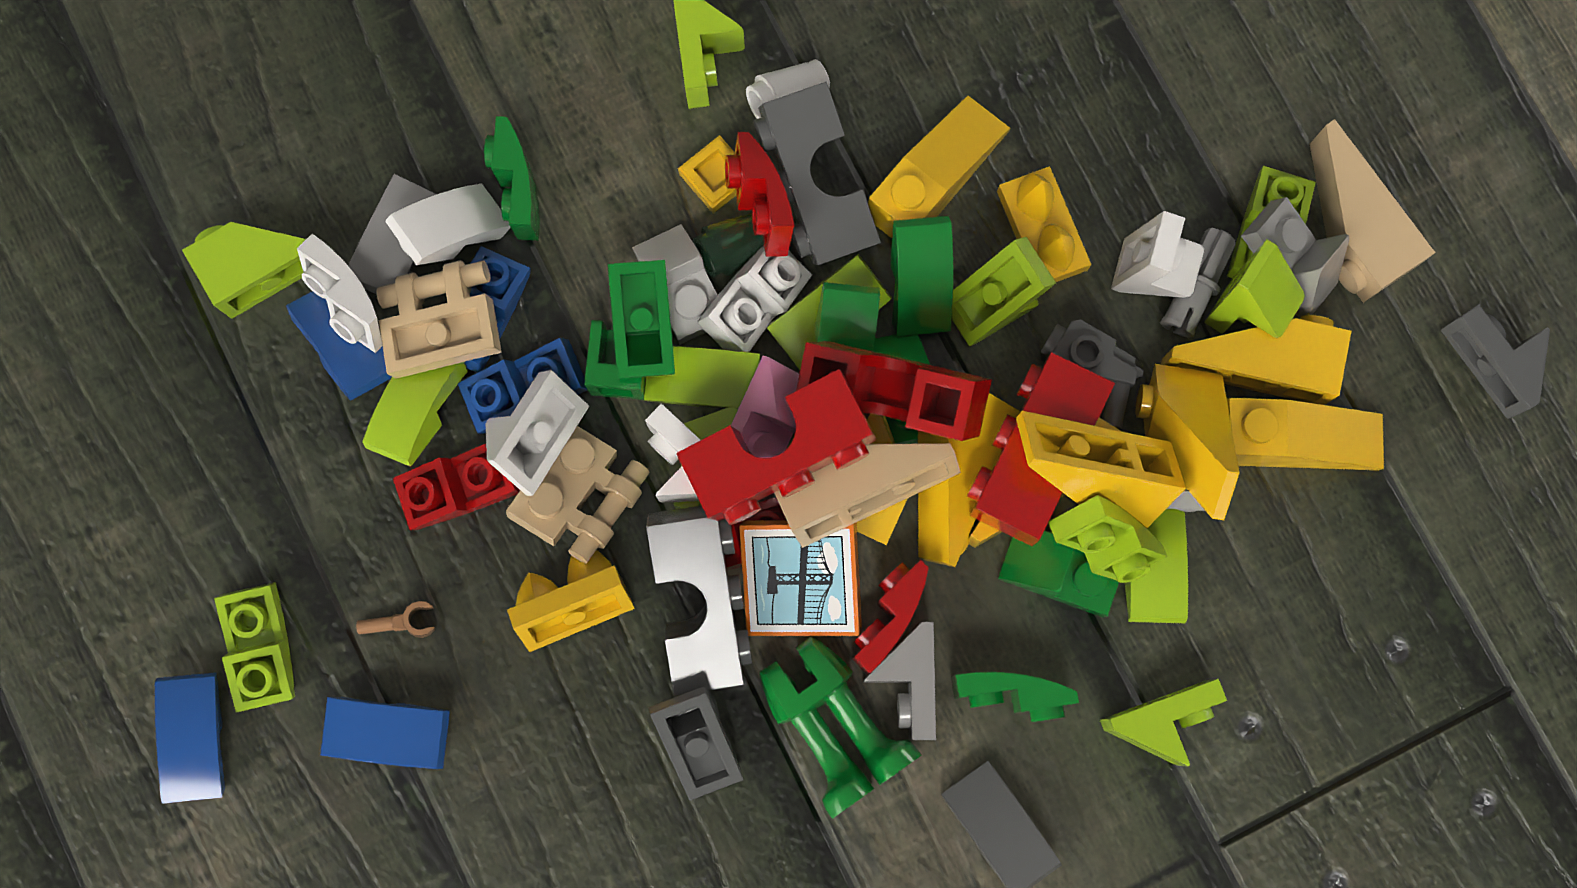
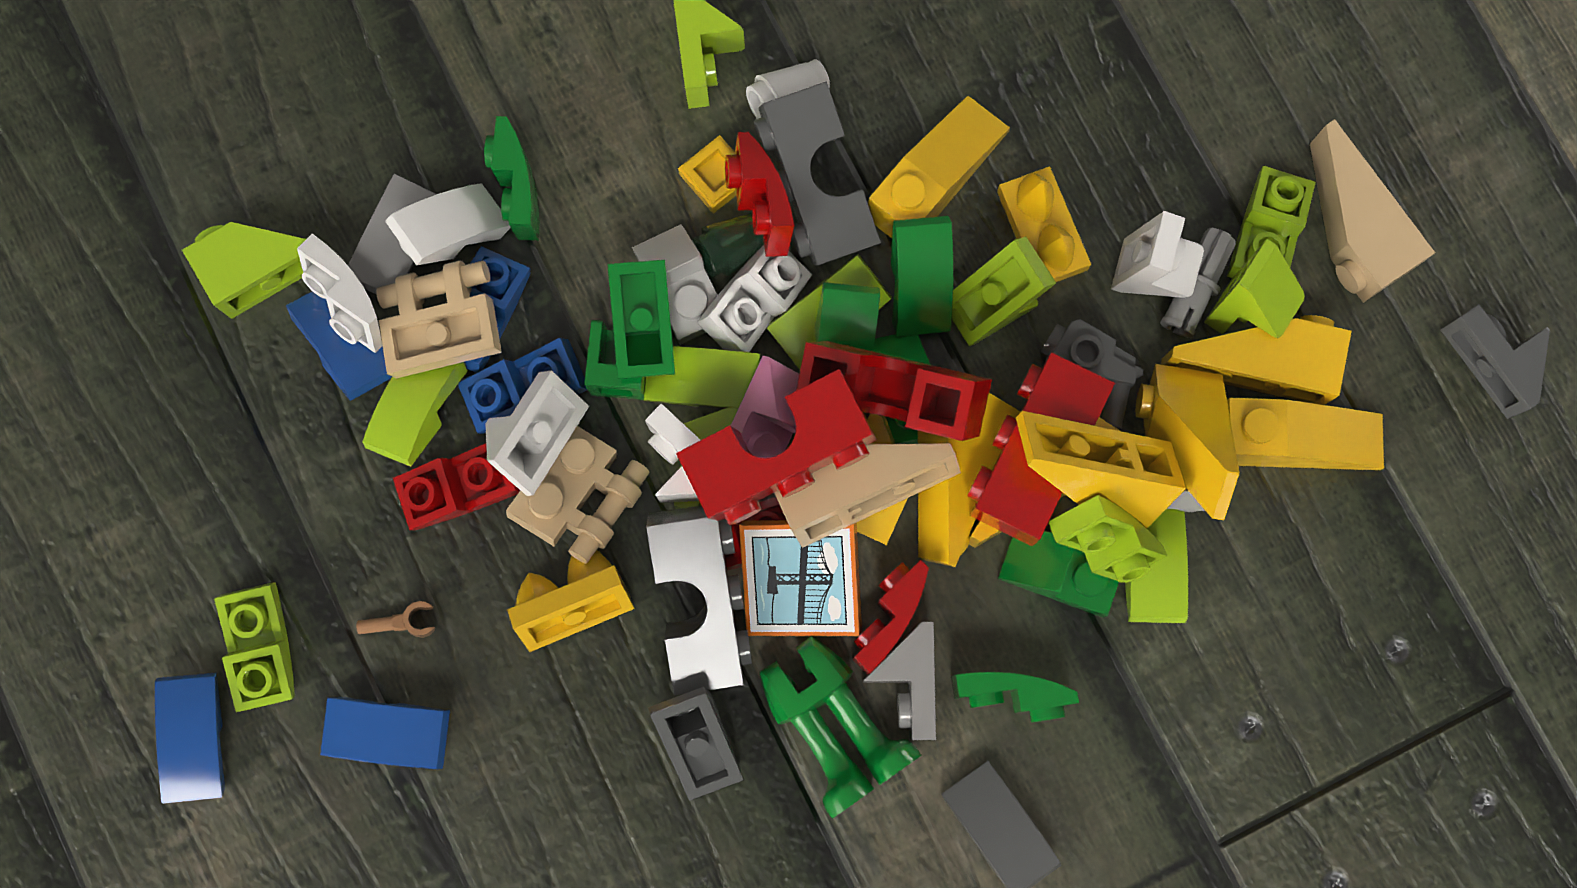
lime slope [1100,679,1227,766] -> none
light grey slope [1241,197,1349,319] -> none

